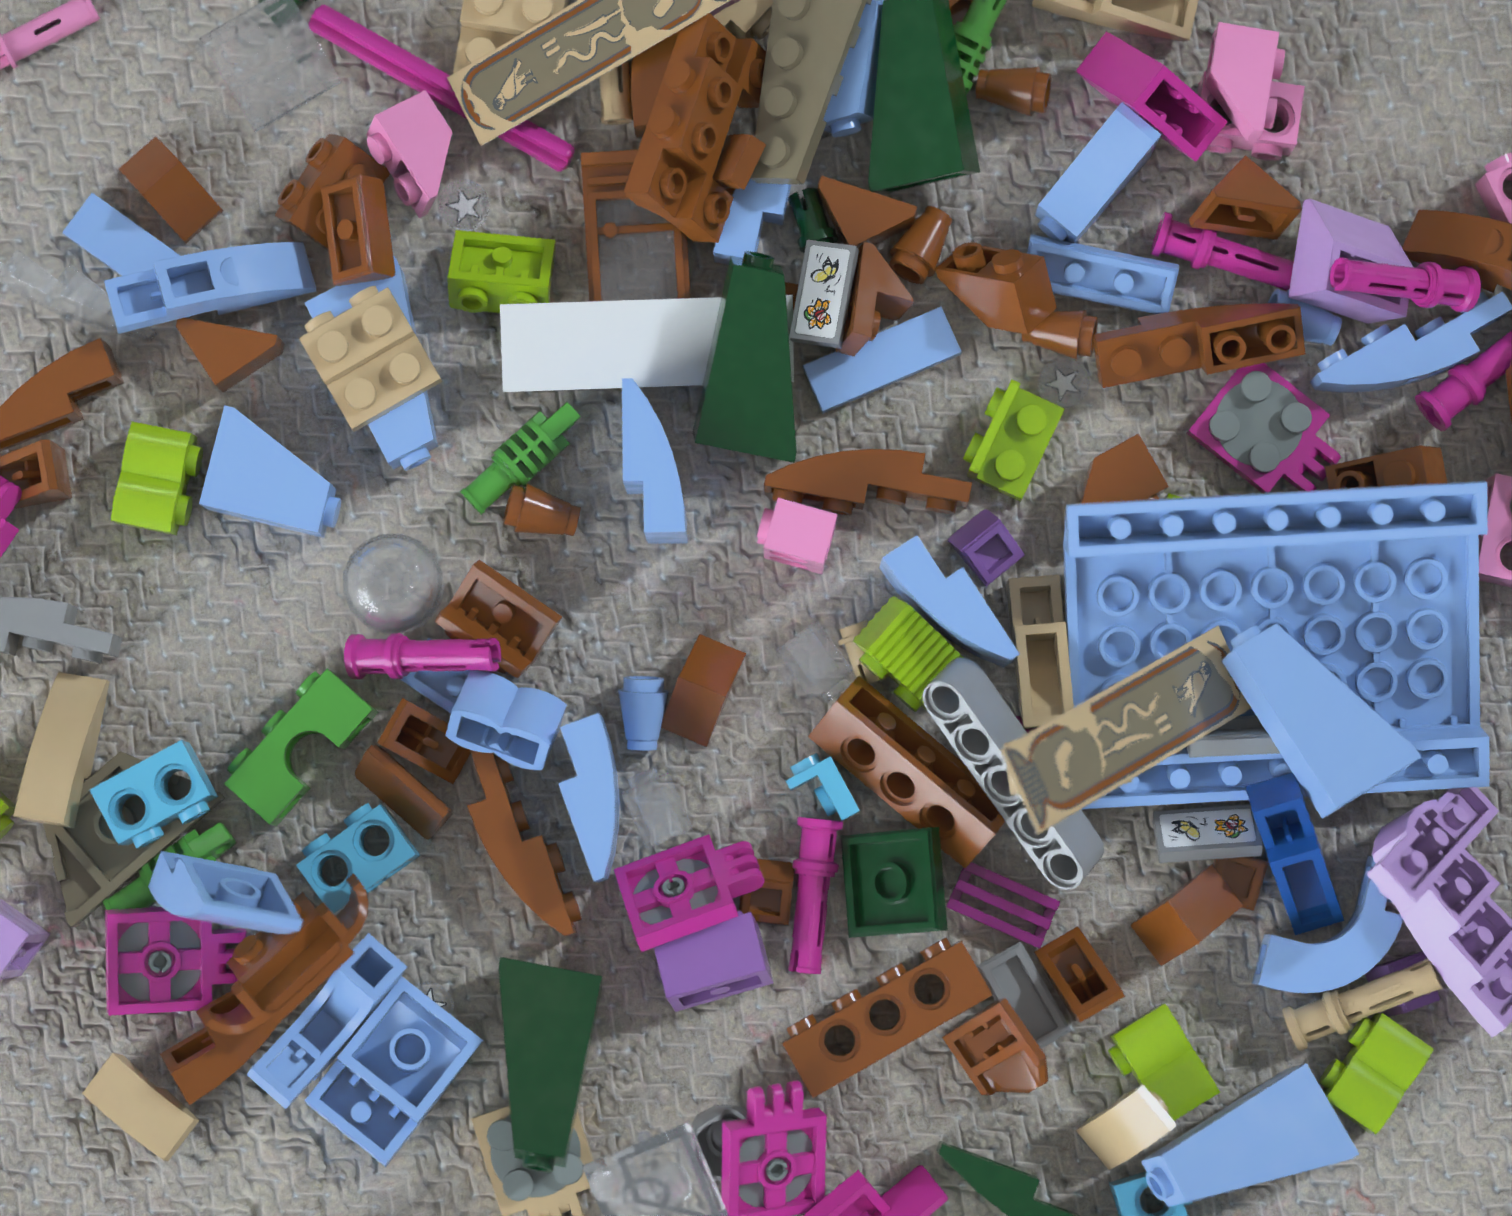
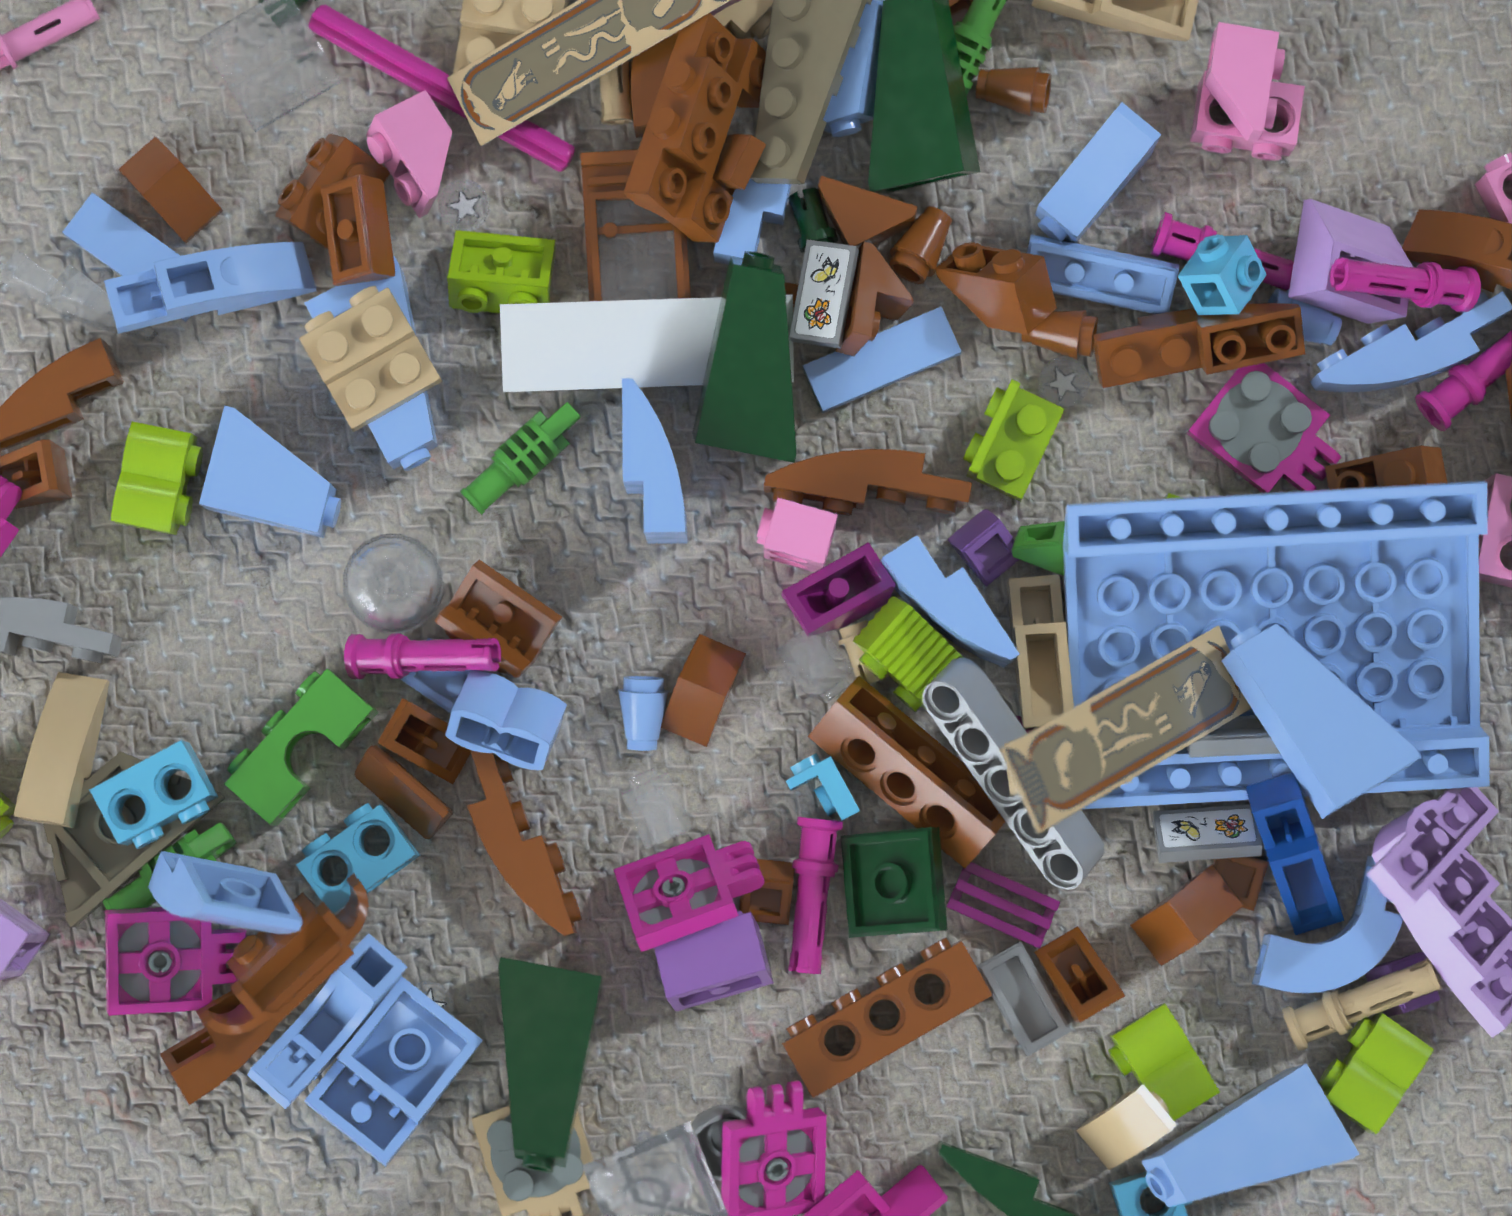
tan slope [82,1053,199,1161] -> none
dark orange slope [176,318,284,393] -> none
dark orange cone [503,483,581,536] -> none
light blue slope [558,713,620,883] -> none
dark orange slope [942,998,1049,1095] -> none
dark pink slope [1075,31,1228,162] -> none
dark orange slope [1079,433,1169,504] -> none
dark orange slope [1189,155,1302,240] -> none
none -> magenta slope [781,542,896,637]
none -> bright green slope [1011,521,1065,576]
none -> medium azure brick [1178,235,1267,315]

